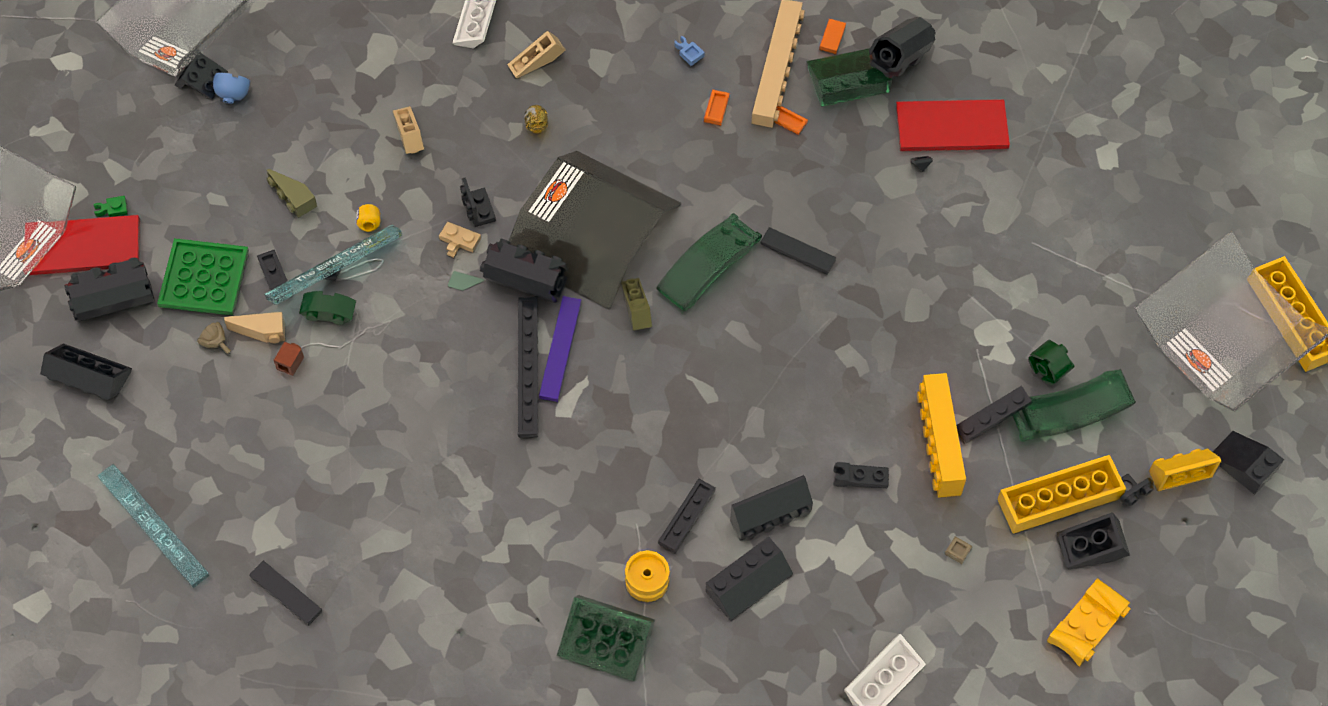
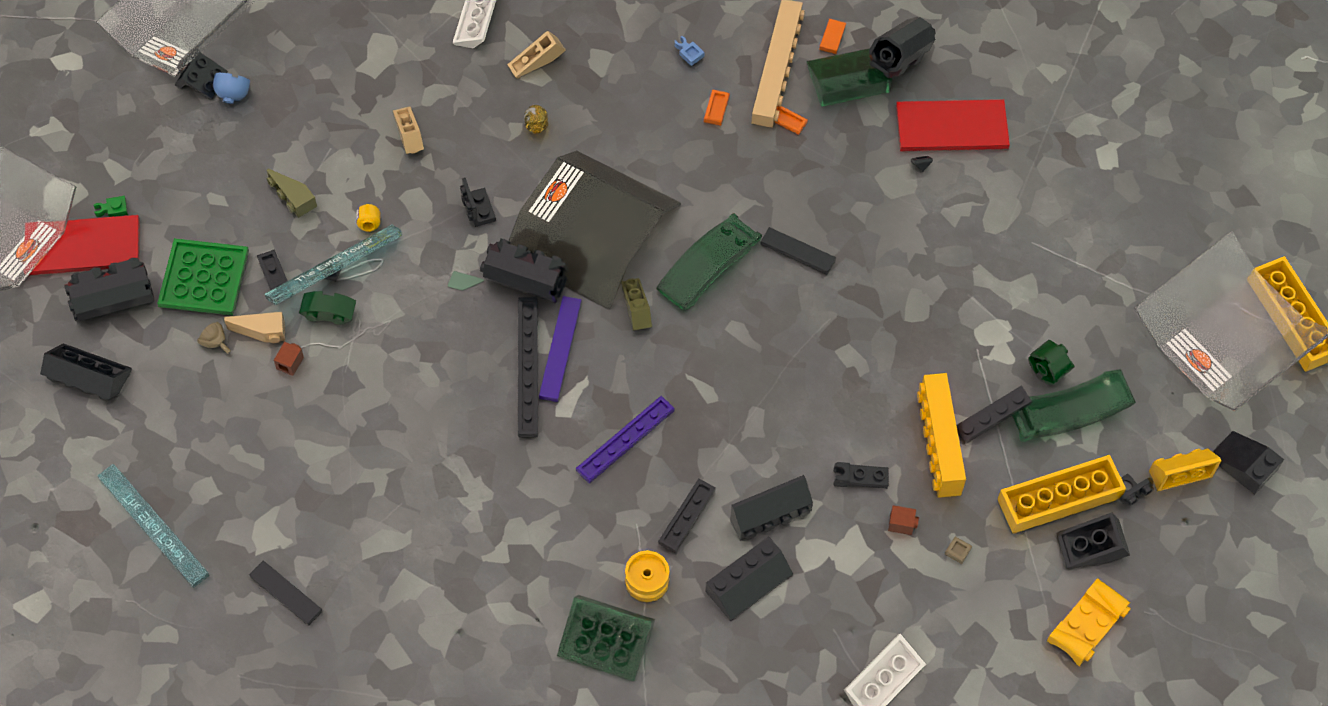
tan plate [439,221,481,258] -> none
none -> dark purple tile [576,396,675,484]
none -> copper brick [888,505,919,535]

